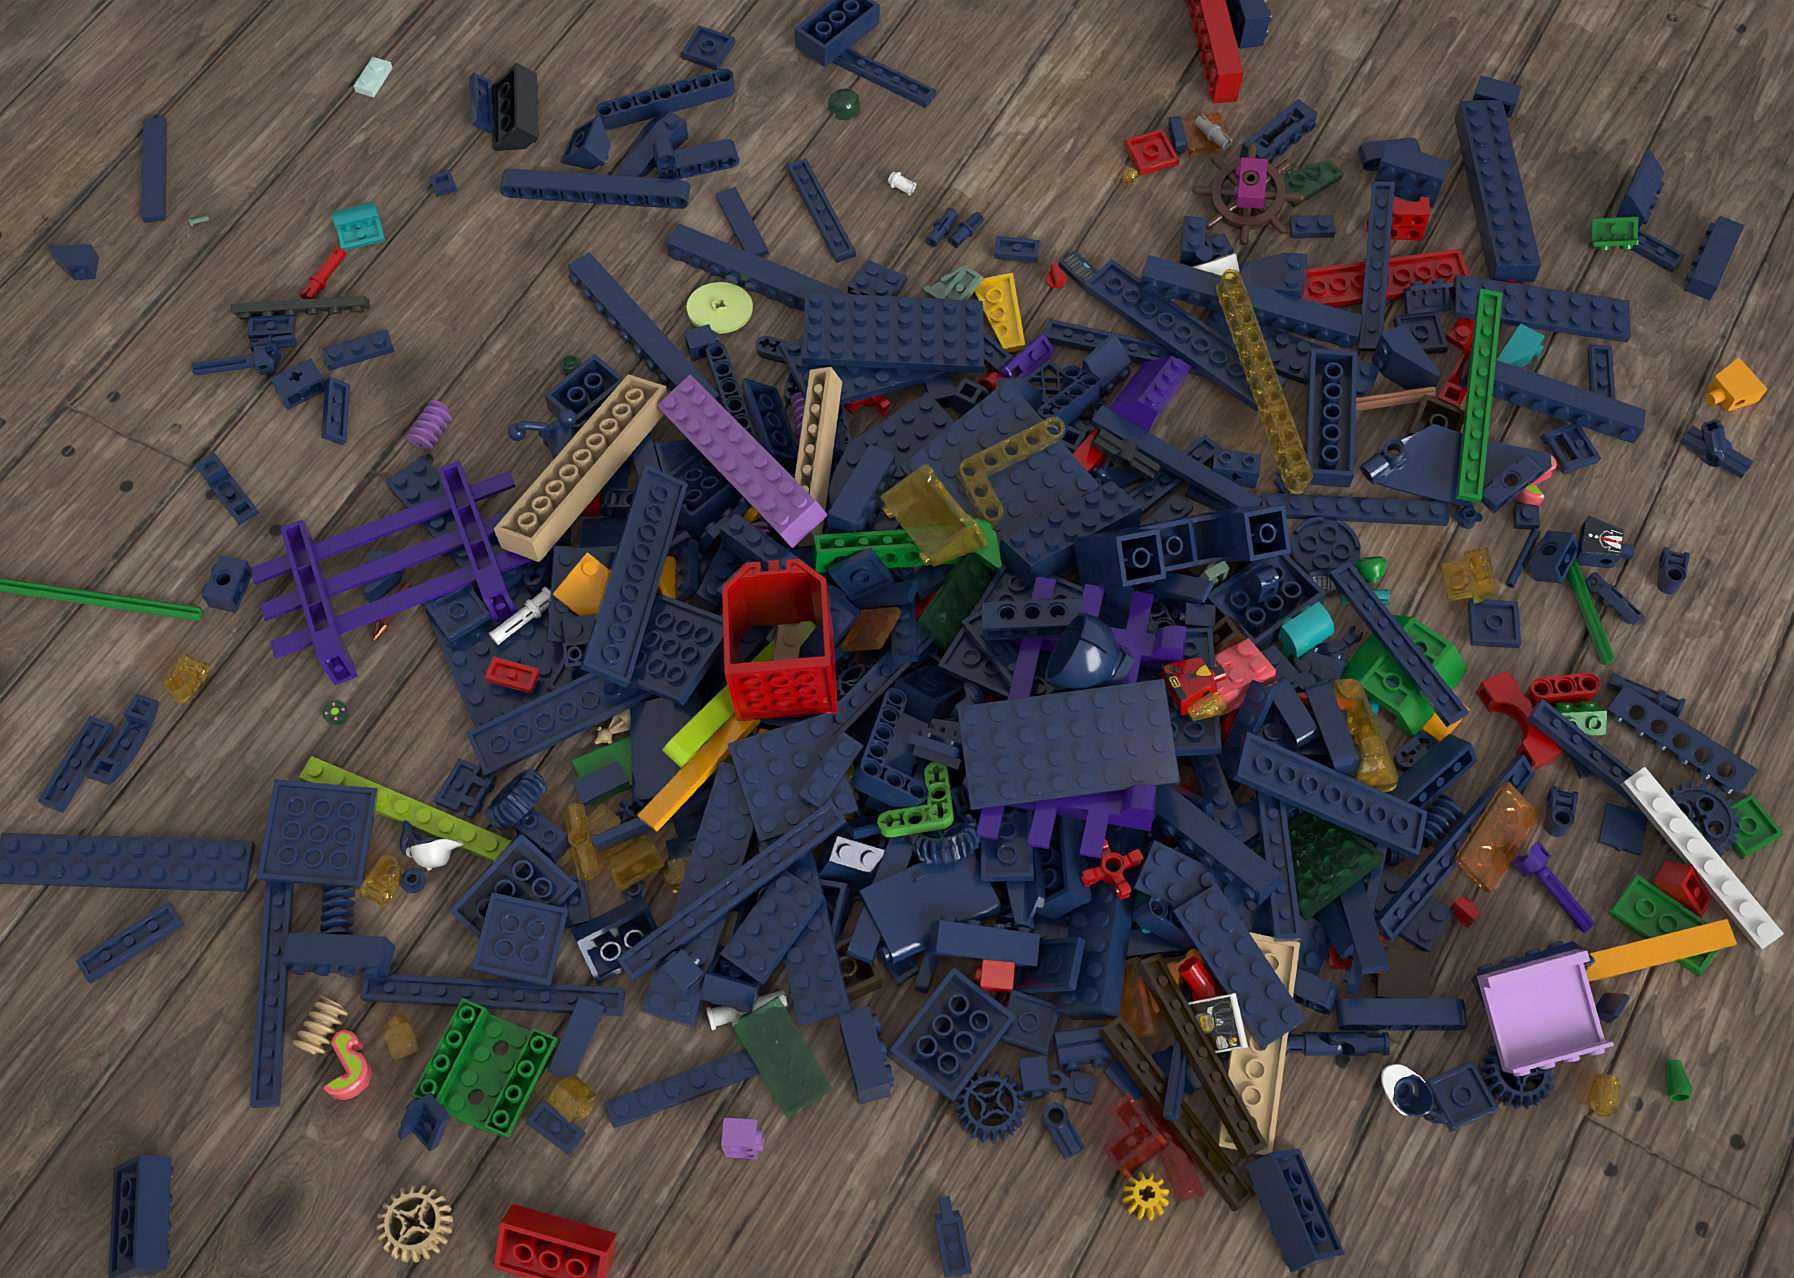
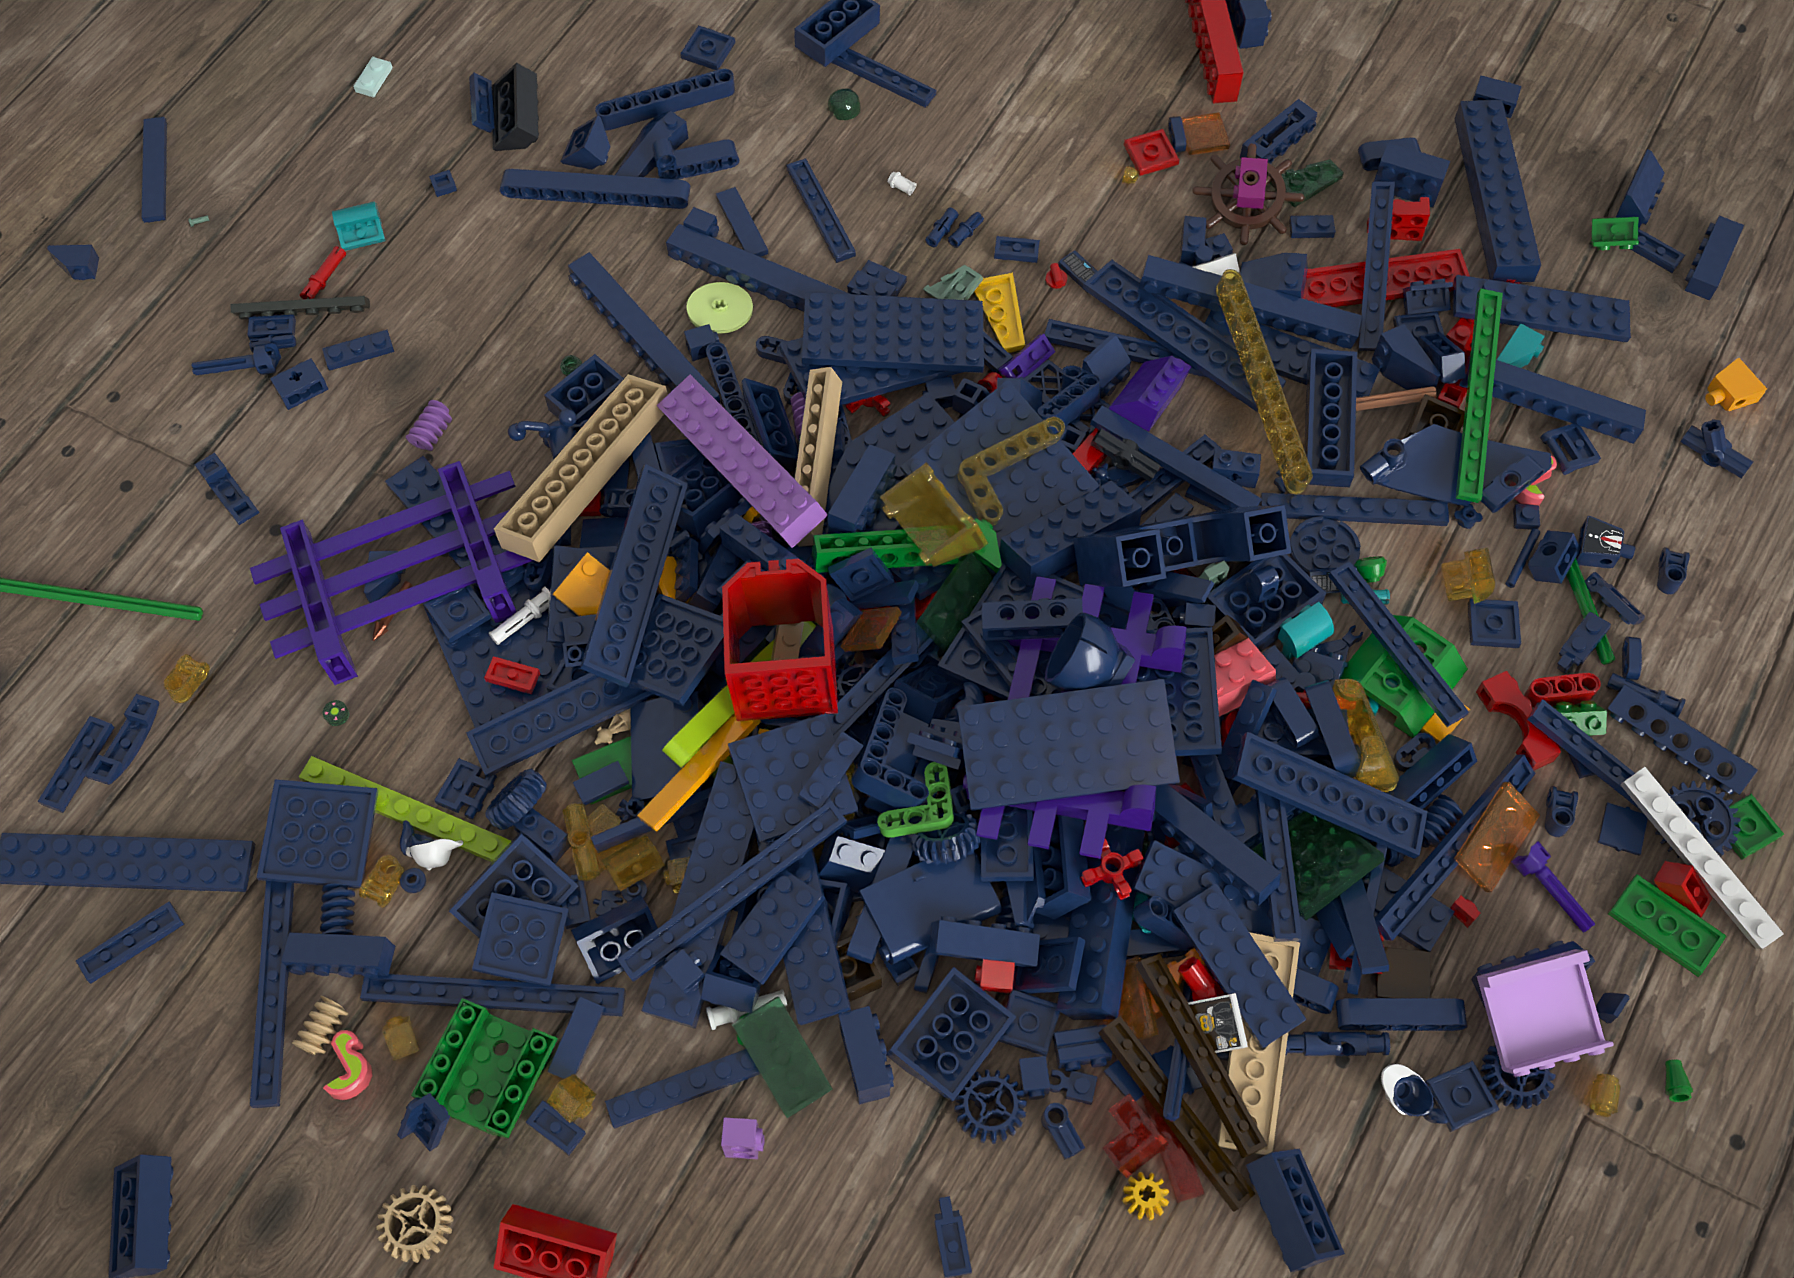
dark blue brick [202,555,252,613] -> none
dark blue plate [321,377,350,445] -> none
red torso [1161,657,1226,716] -> none
clear yellow cone [1187,691,1227,722] -> none
light grey pin [1194,115,1233,150] -> none
light orange tile [1586,919,1737,982] -> none
dark blue tile [1587,345,1616,400] -> none
none -> dark blue piece [593,890,623,916]
none -> dark blue brick [683,207,719,238]
none -> dark blue brick [1418,332,1466,384]
none -> dark blue hinge [1557,612,1611,674]
none -> dark blue beam [1622,636,1642,681]

